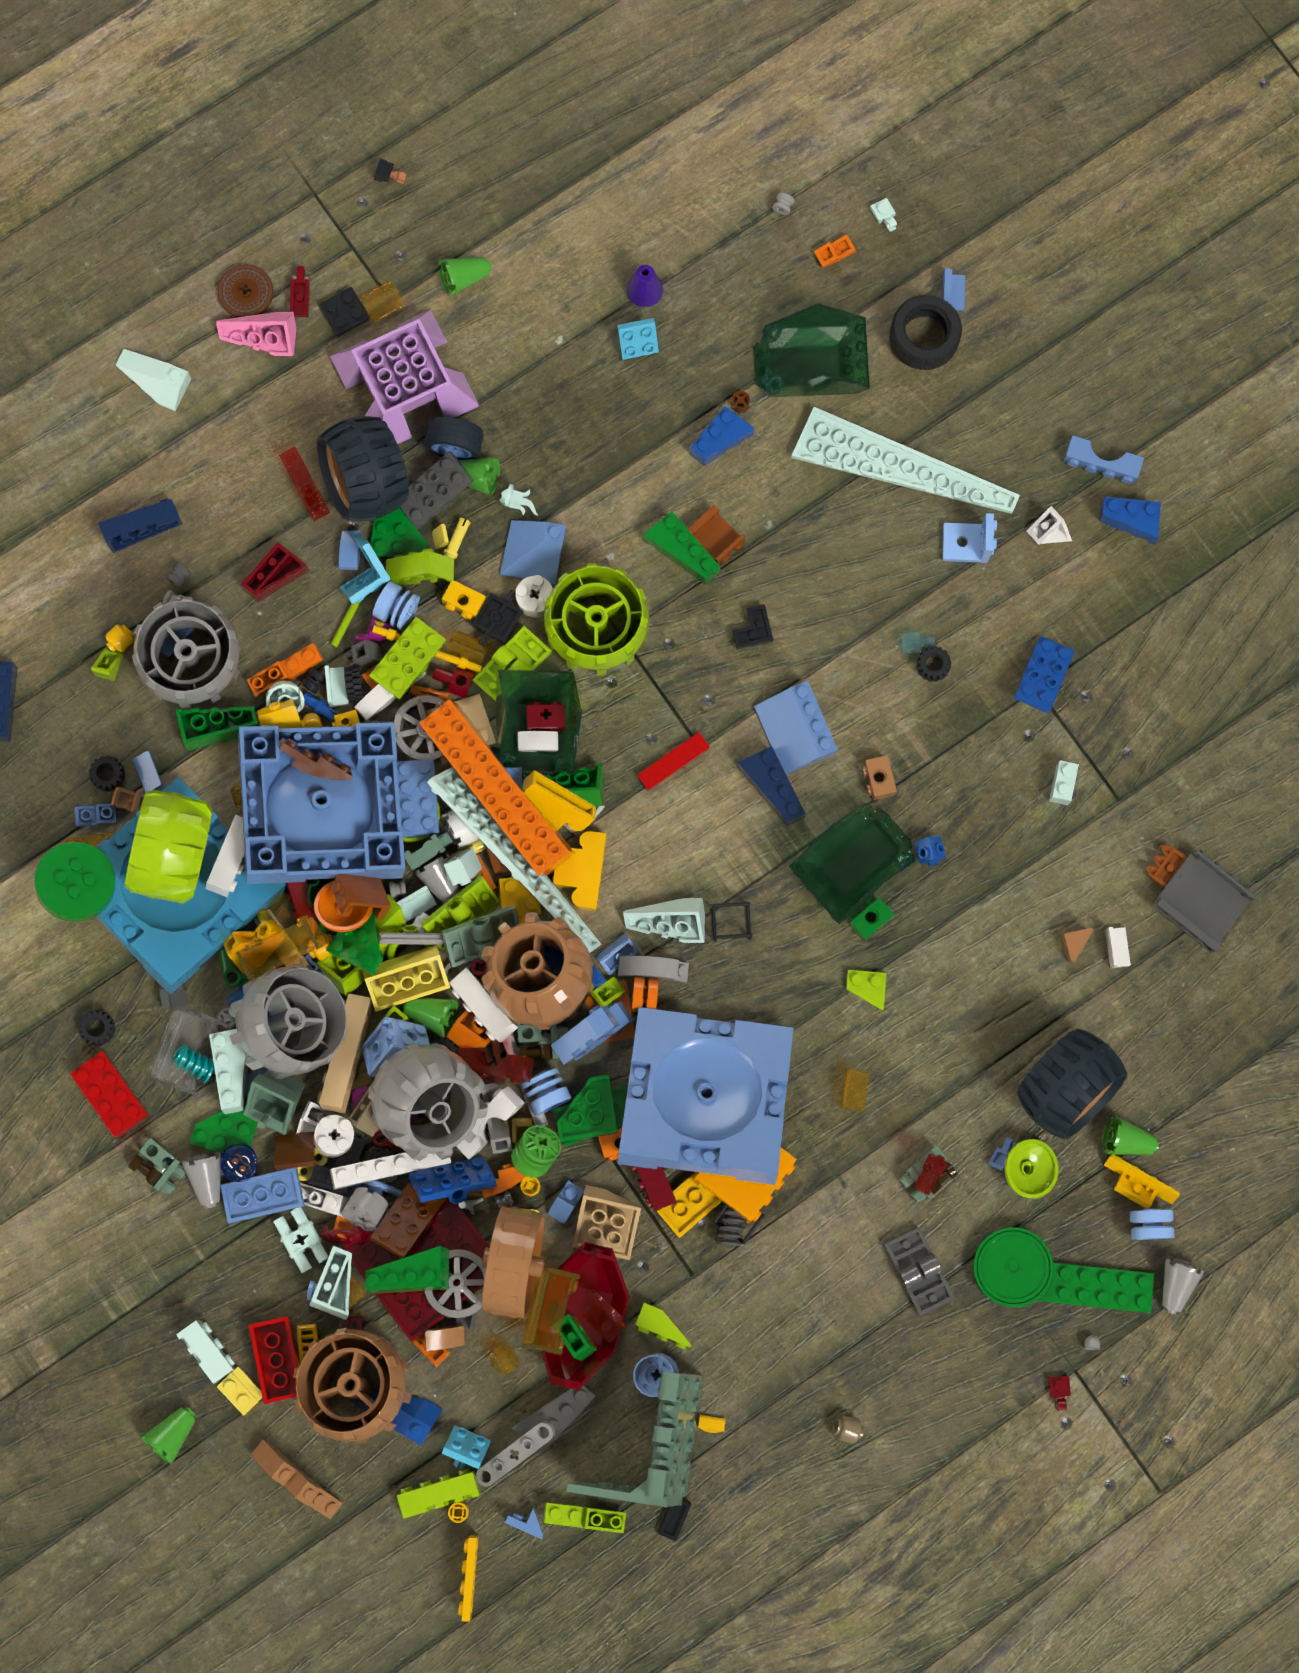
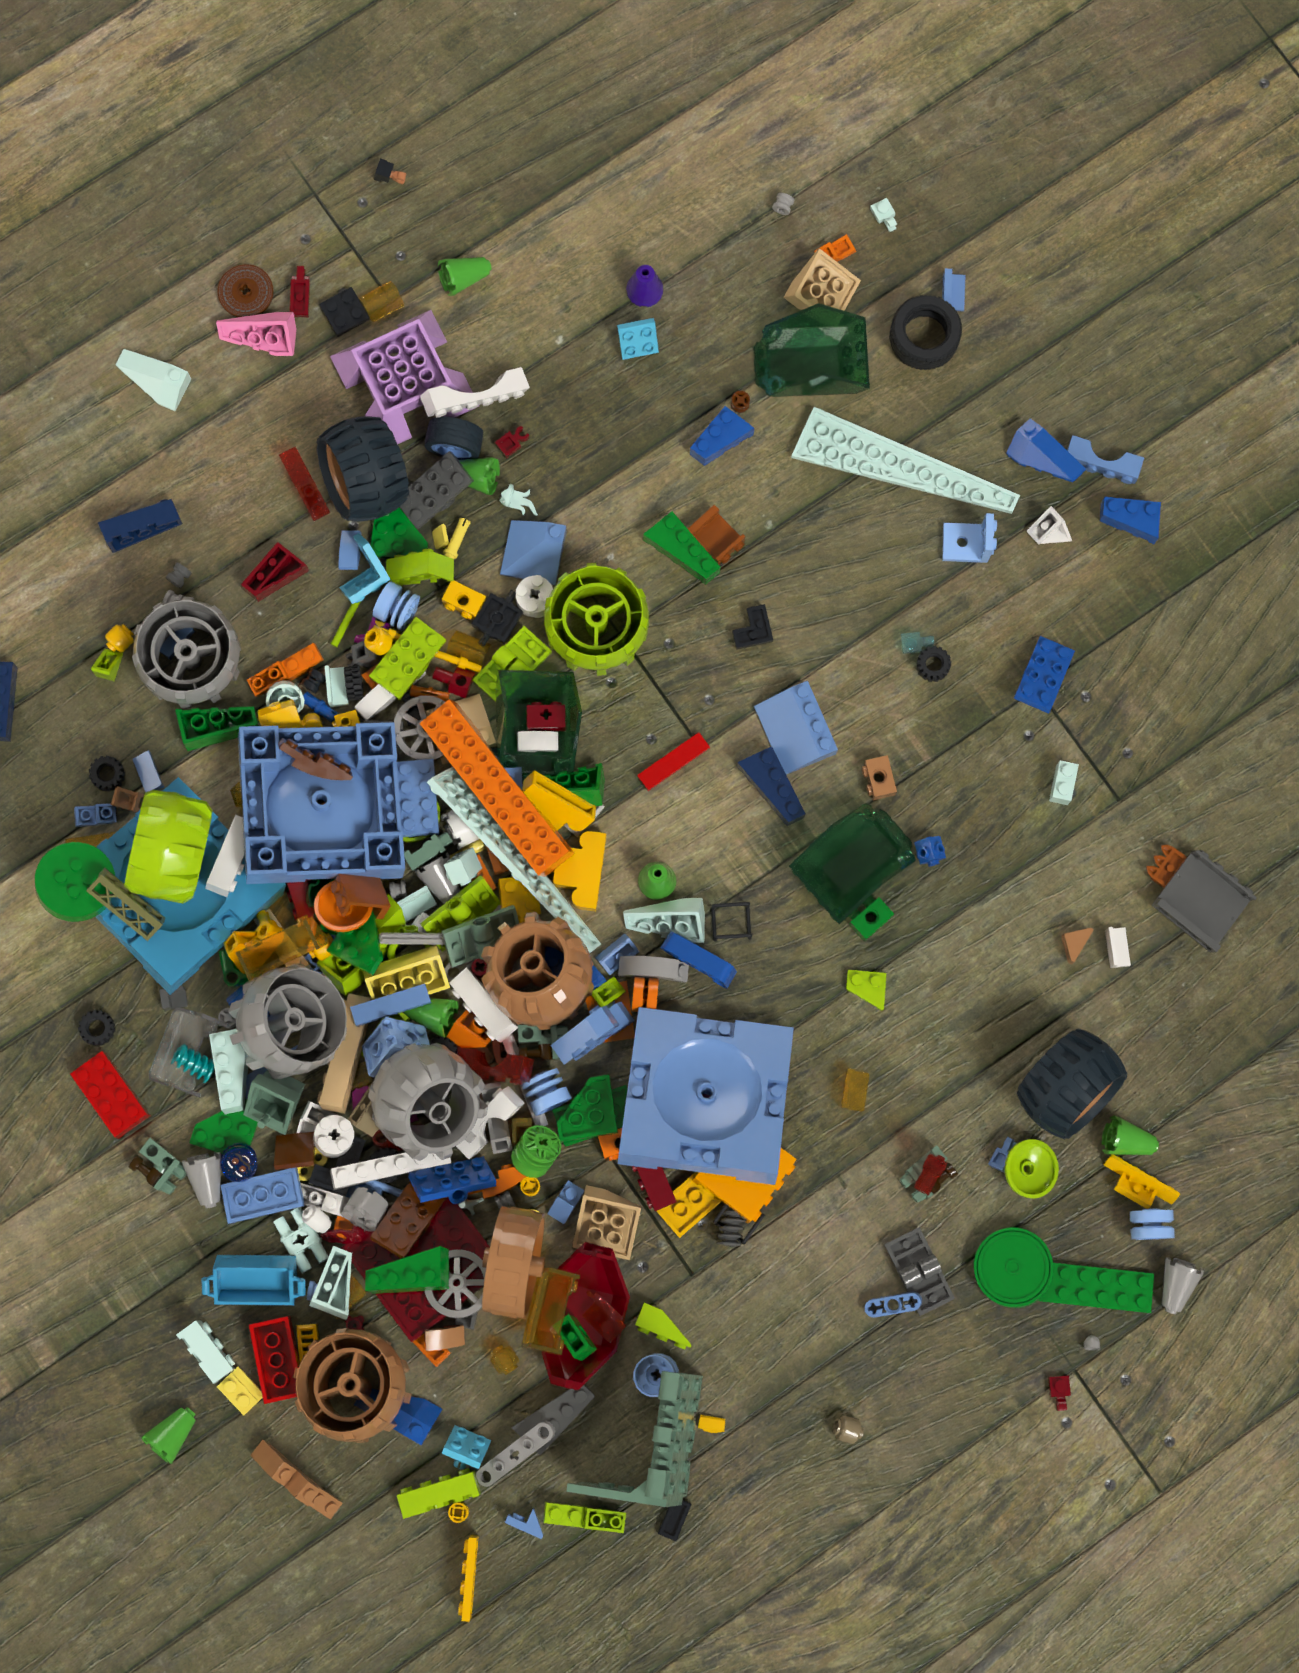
none -> olive fence [86,868,166,941]
none -> dark azure container [201,1255,306,1305]
none -> white brick [302,1205,332,1233]
none -> medium blue tile [350,984,431,1027]
none -> yellow head [364,627,393,655]
none -> white arch [420,367,530,418]
none -> dark red plate [495,426,529,459]
none -> bright green cone [638,862,676,900]
none -> blue beam [661,931,737,989]
none -> tan slope [783,249,861,327]
none -> medium blue beam [865,1292,922,1317]
none -> blue wedge [1006,418,1086,482]

